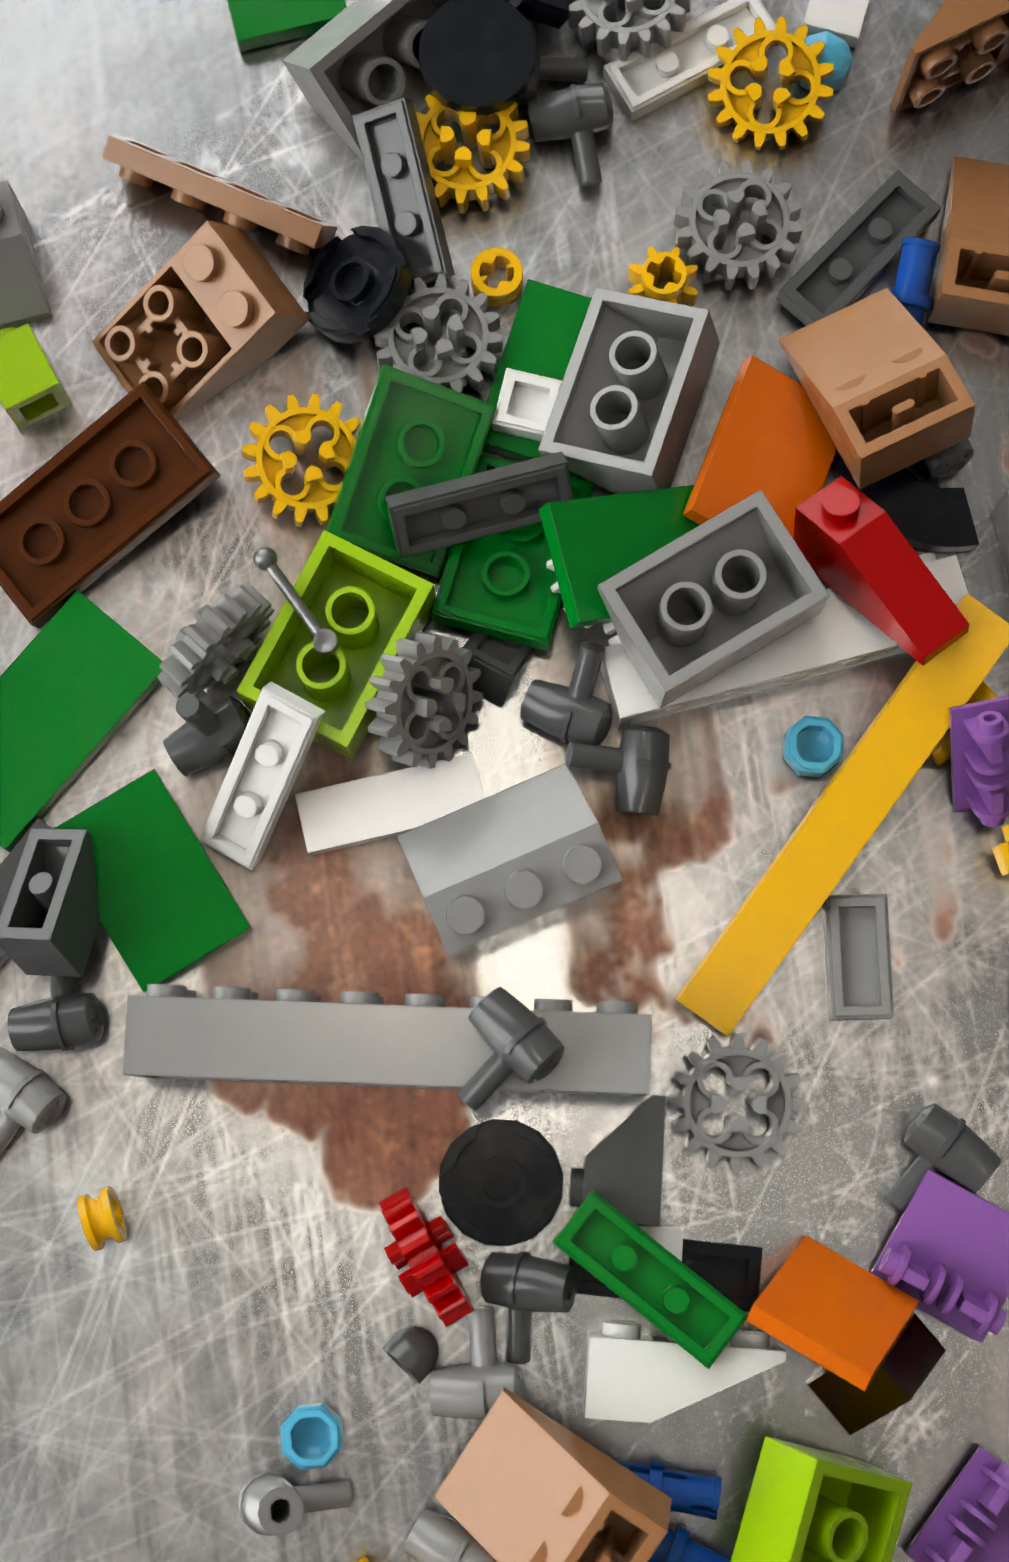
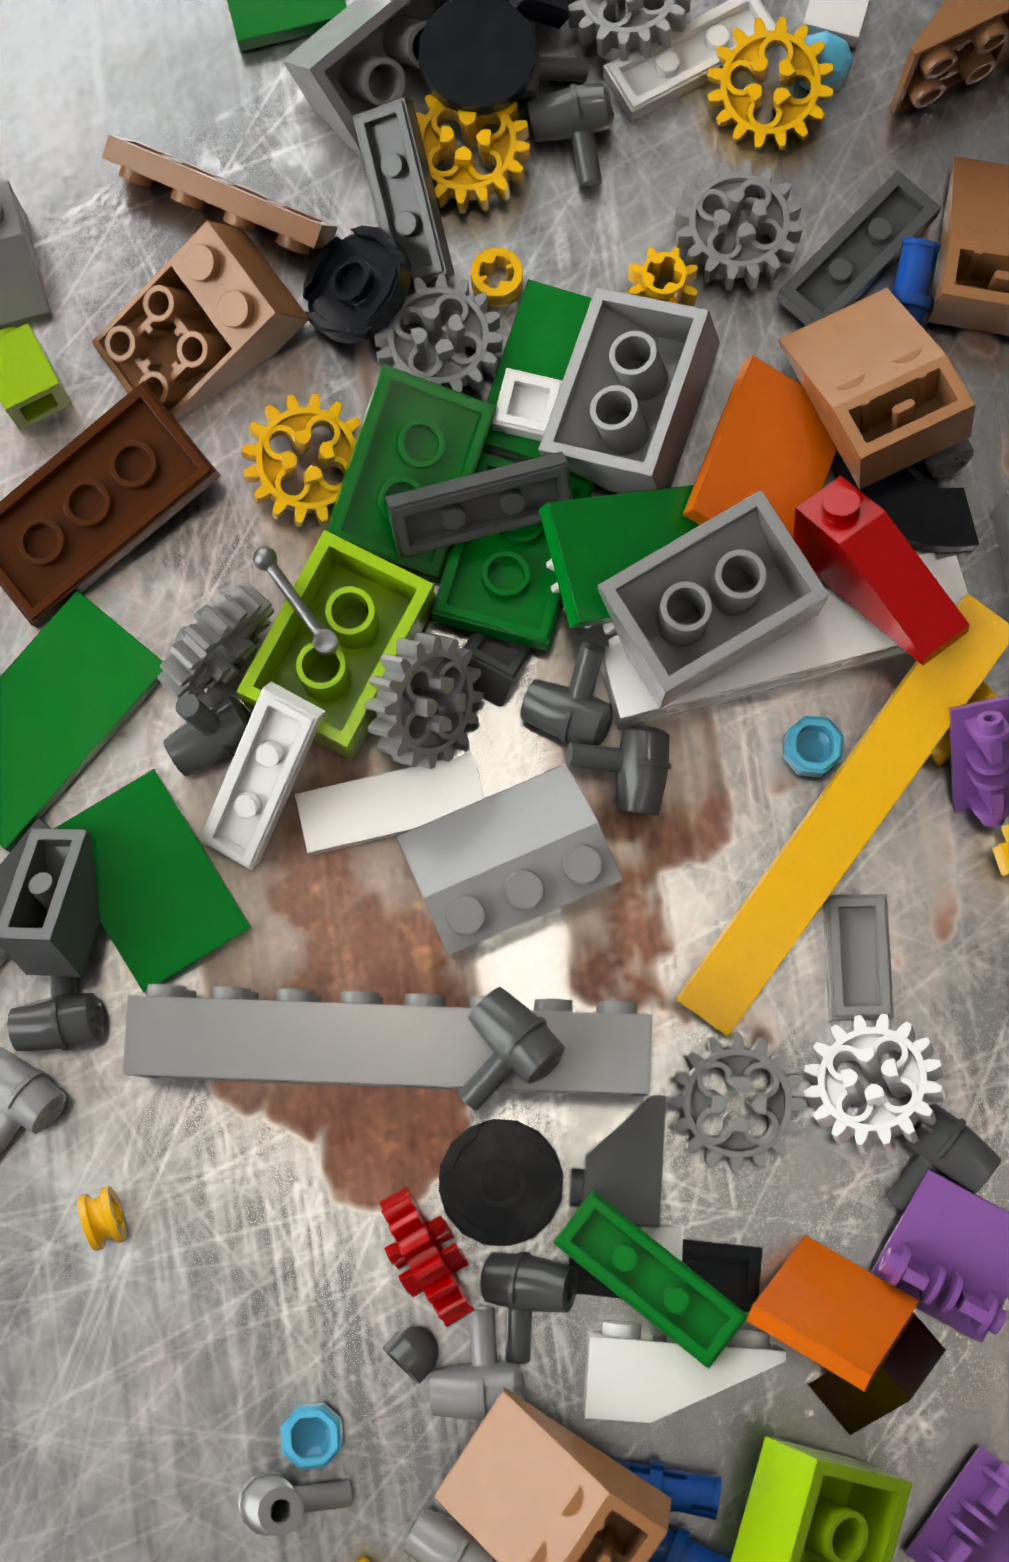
none -> white gear [804,1014,945,1154]

